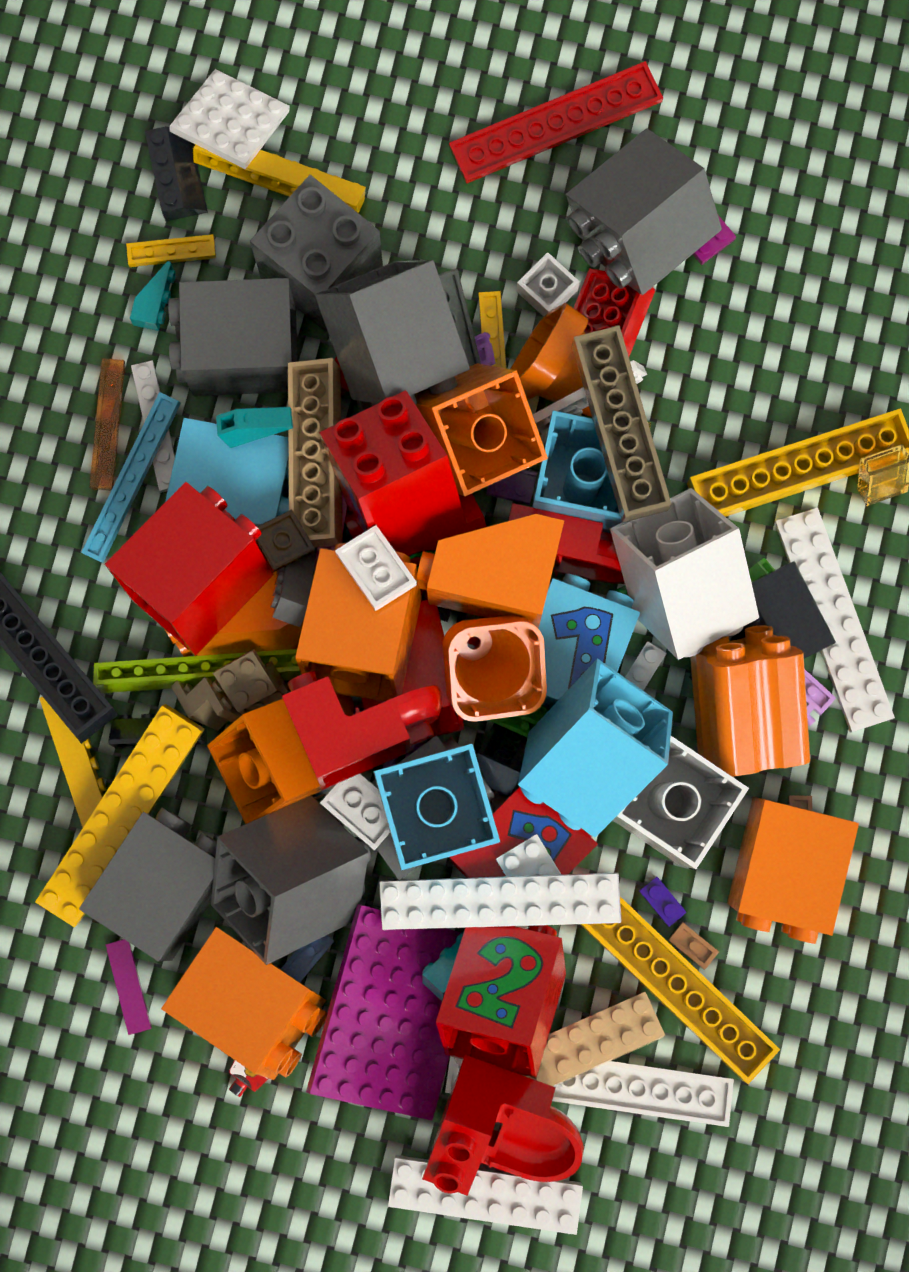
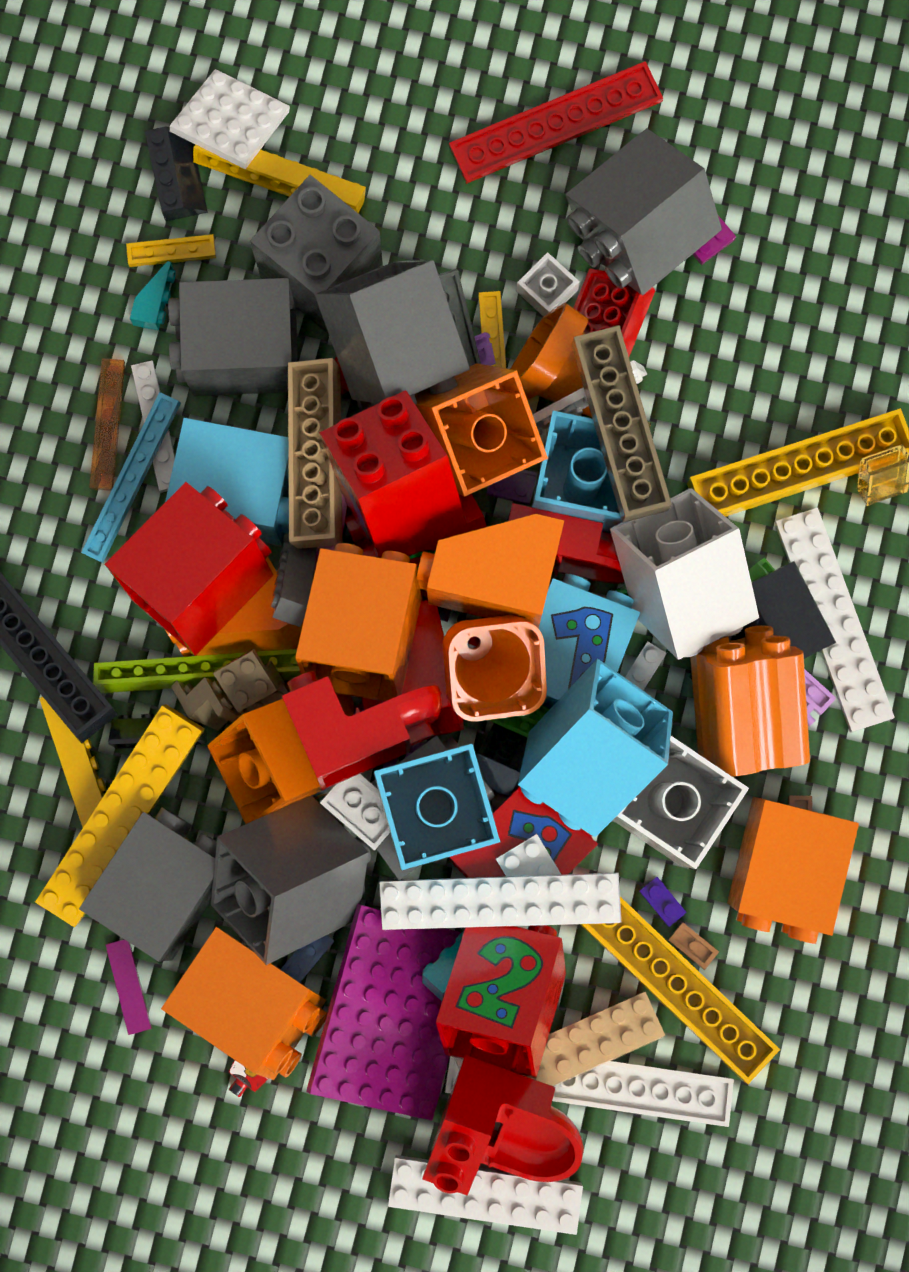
teal slope [216,407,293,448] -> none
dark brown tile [256,509,315,572] -> none
white plate [335,525,417,611] -> none

